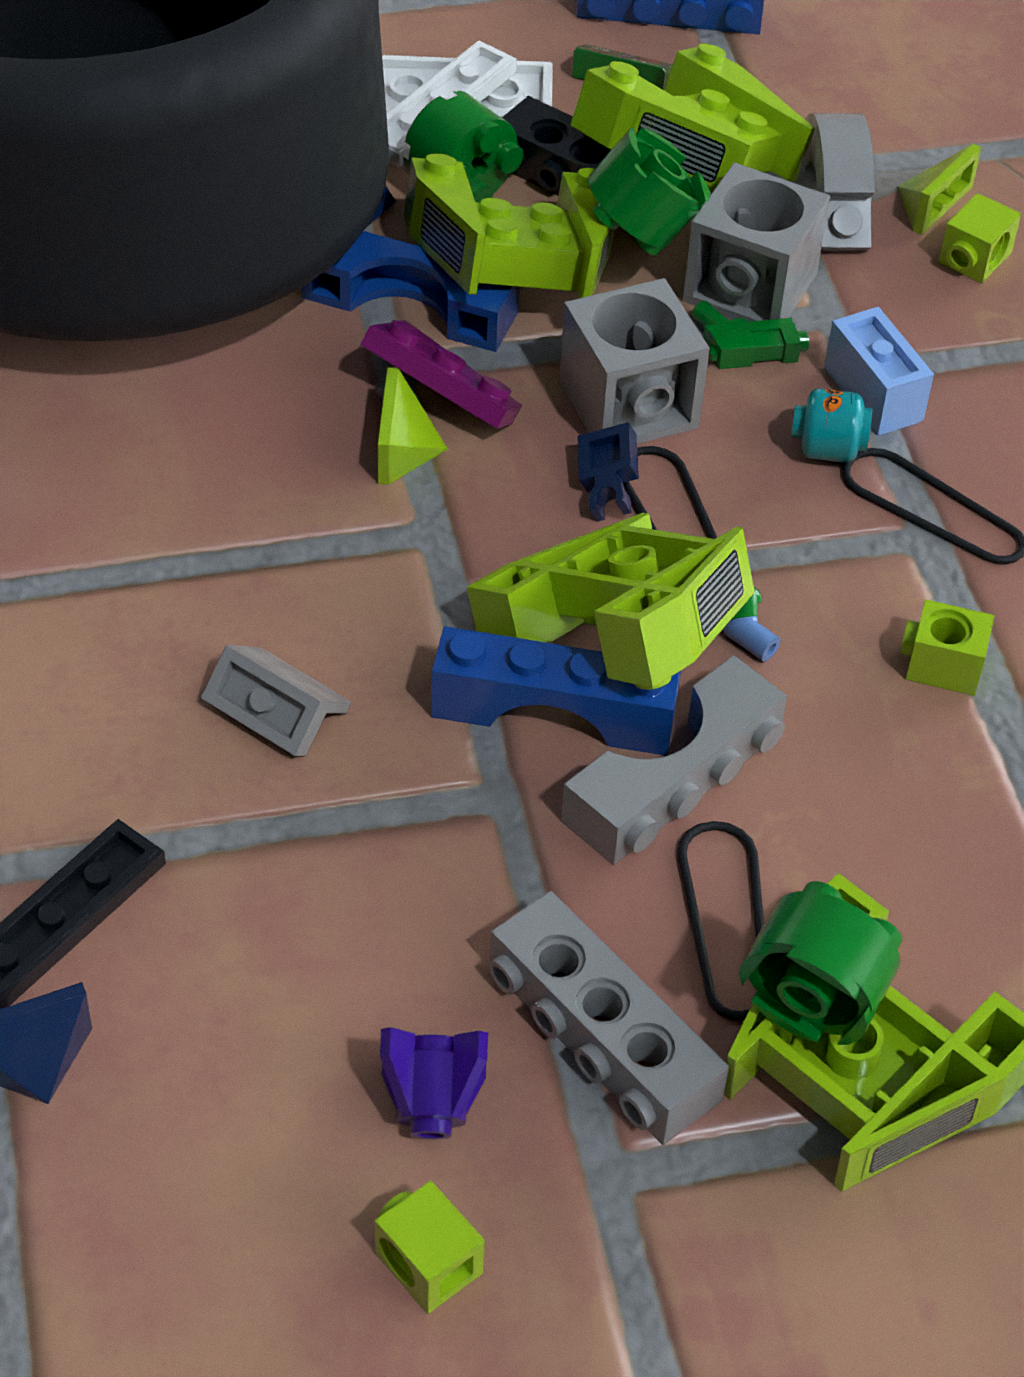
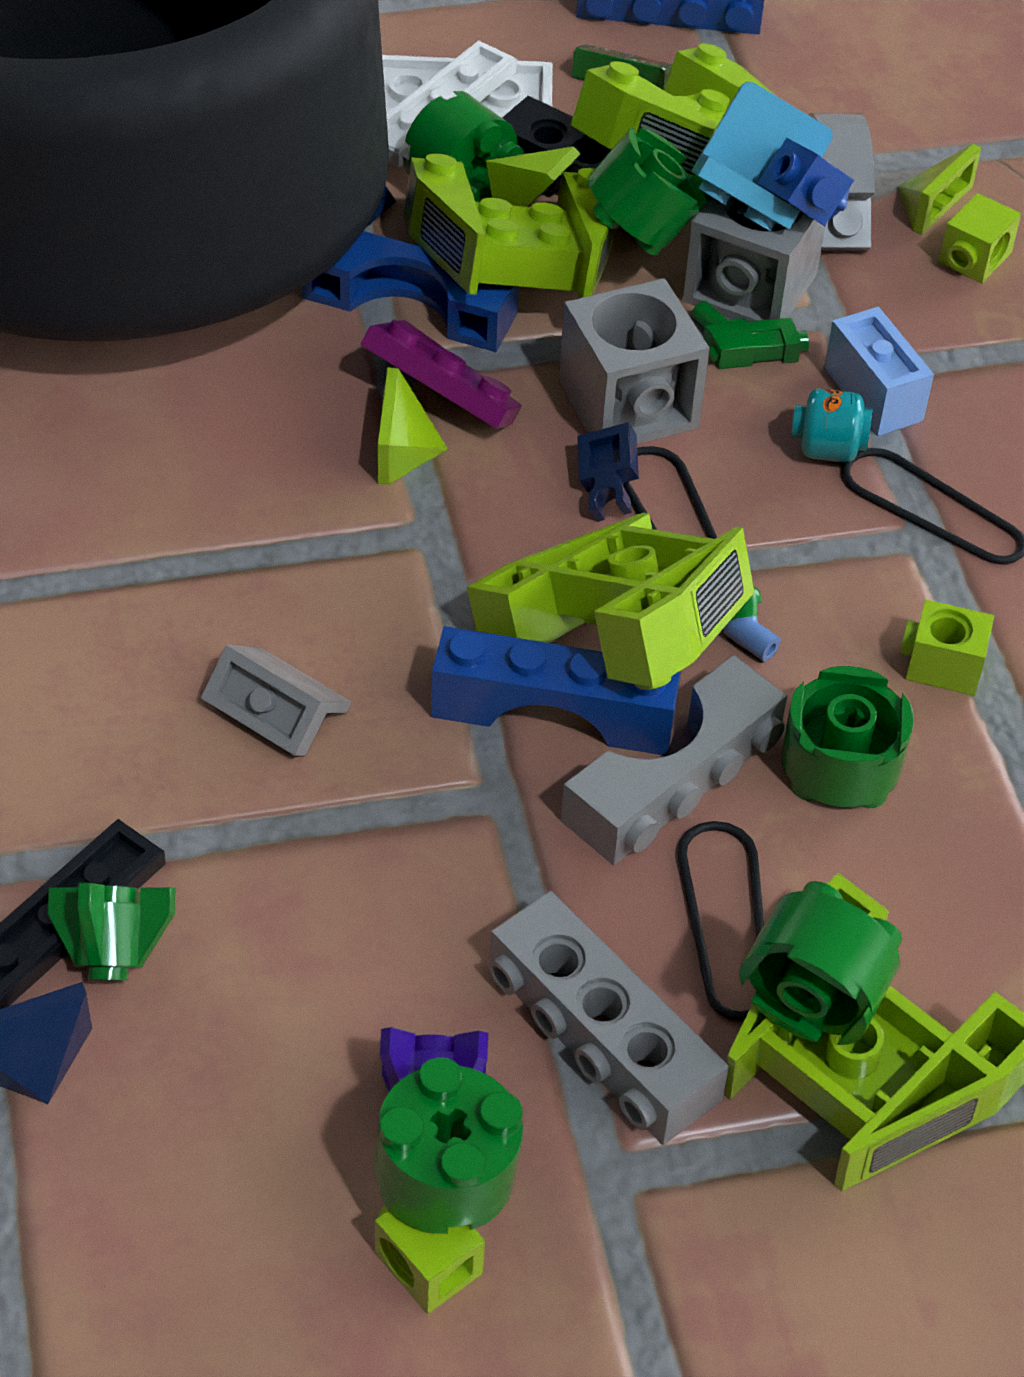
none -> green brick [48,883,176,981]
none -> green brick [374,1058,523,1234]
none -> lime slope [486,146,580,207]
none -> medium azure bracket [691,82,833,231]
none -> blue brick [757,138,855,226]
none -> green brick [781,666,914,808]

